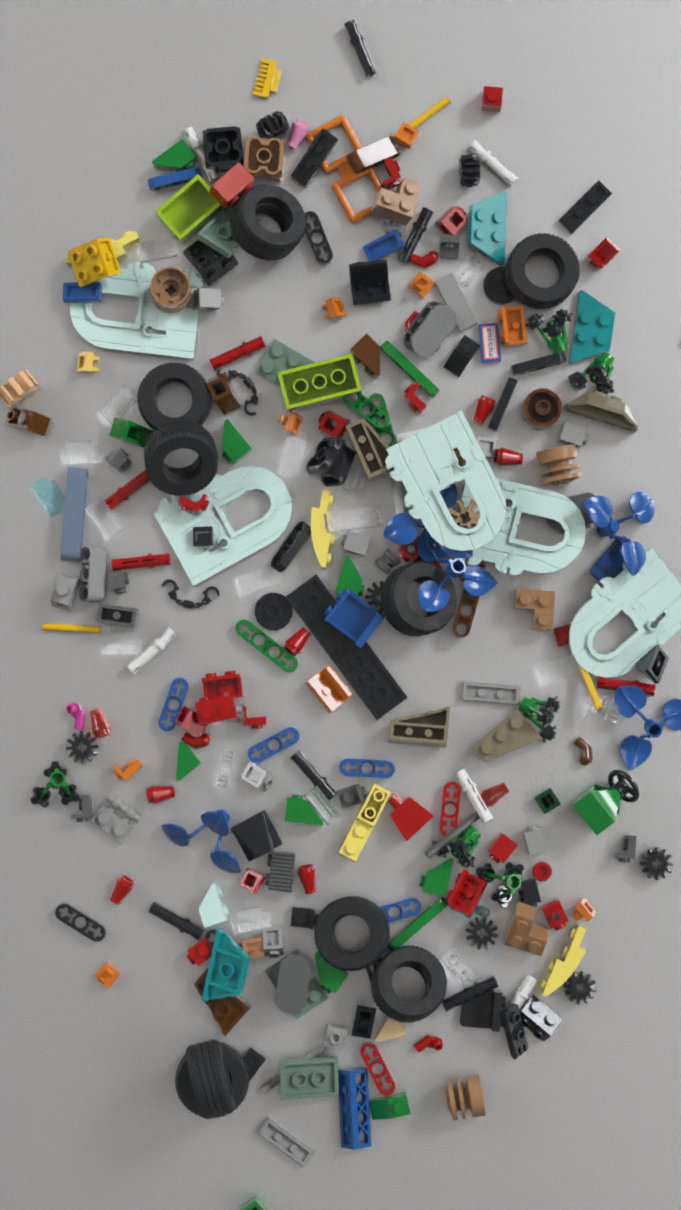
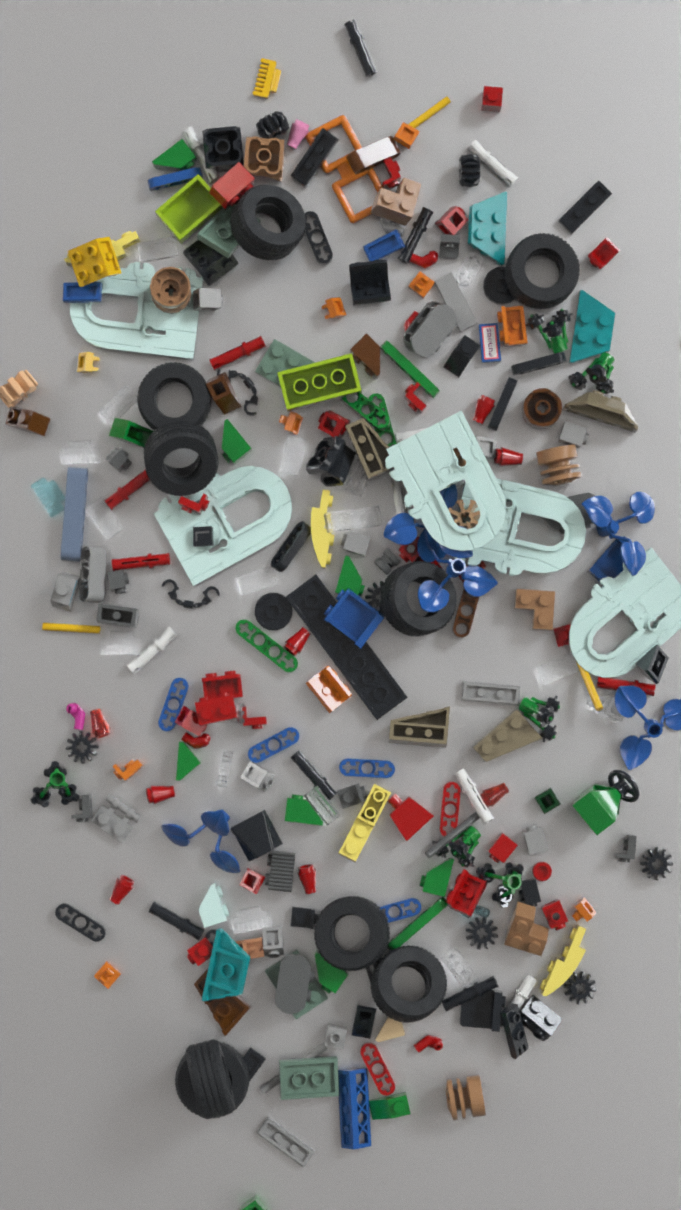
reddish brown arm [574,736,593,766] -> none

